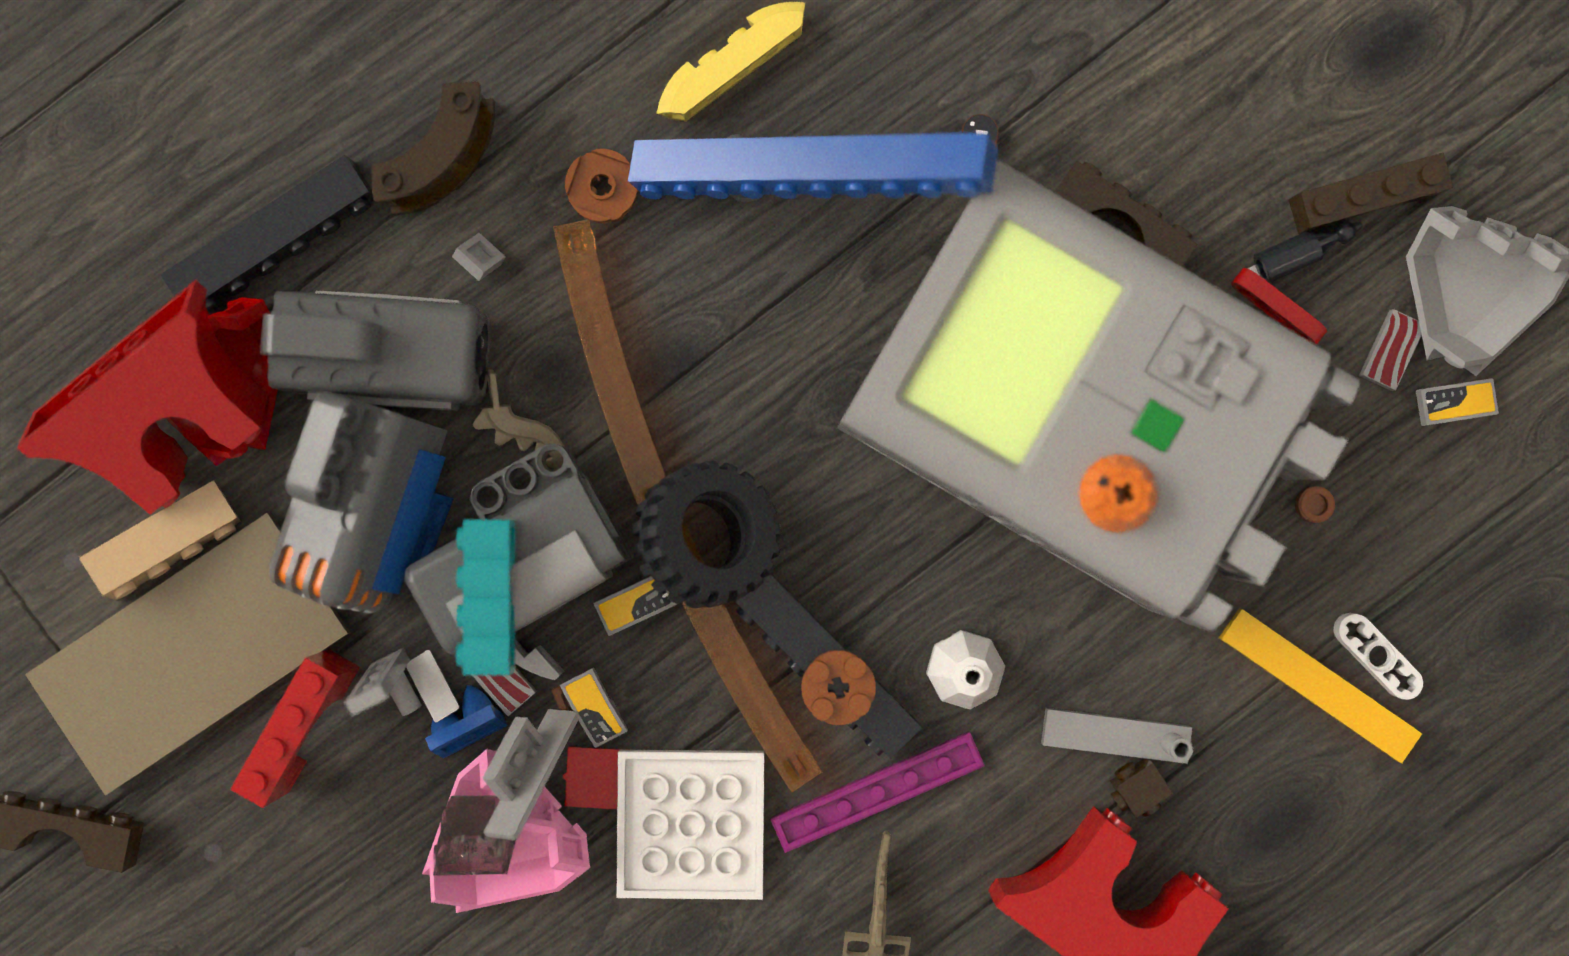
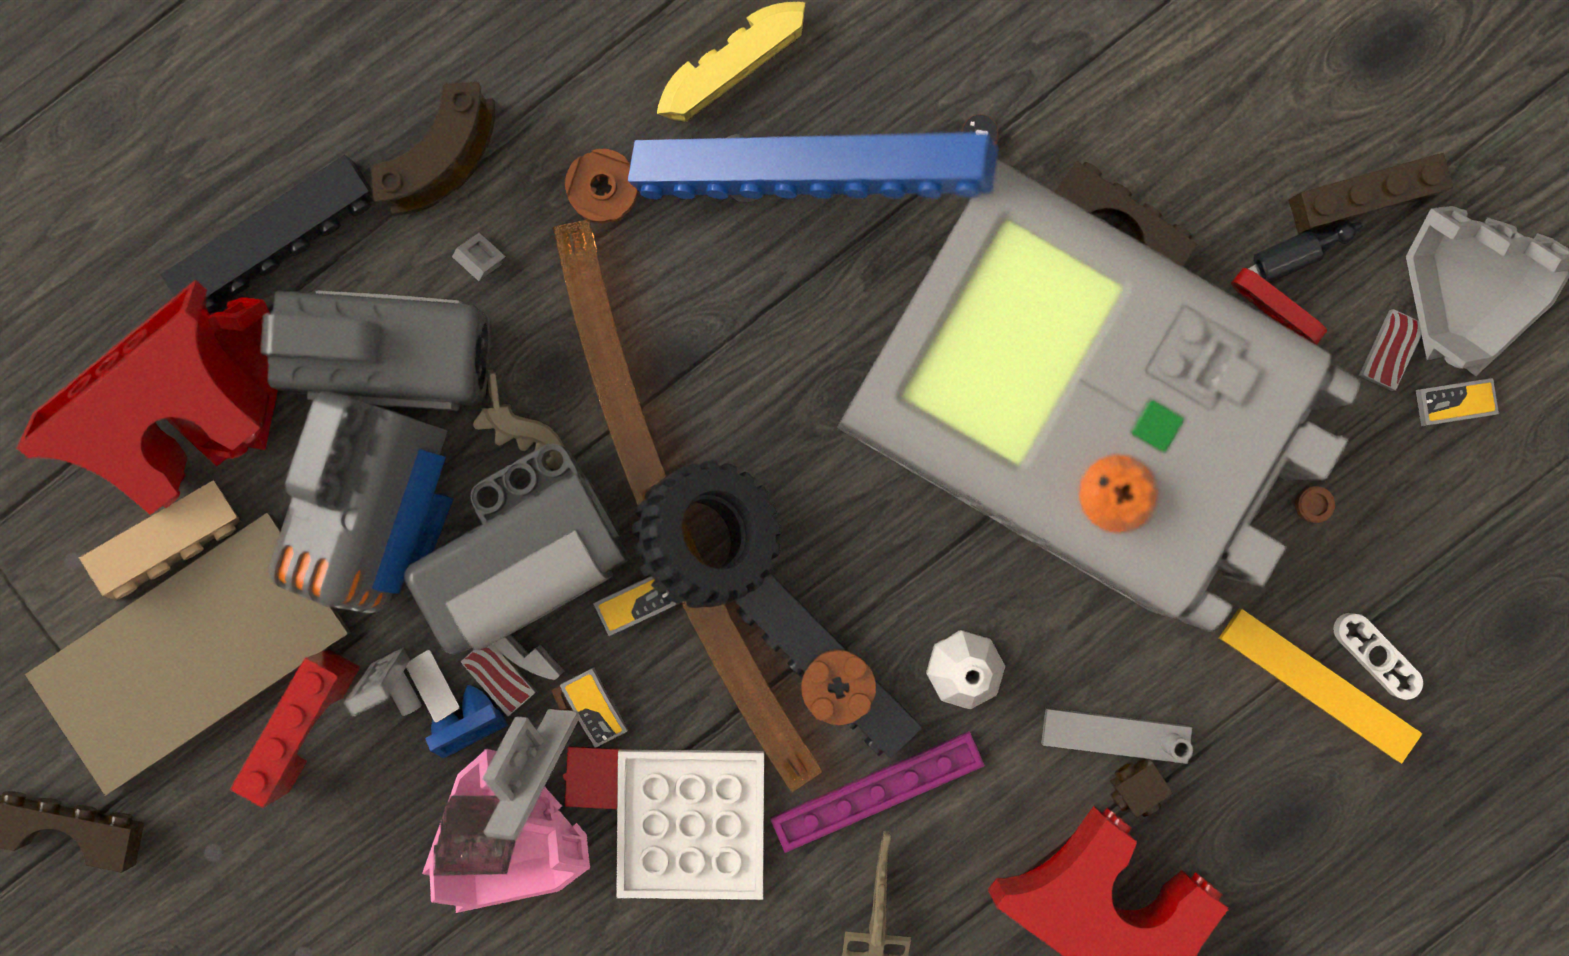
teal brick [456,520,516,675] -> none

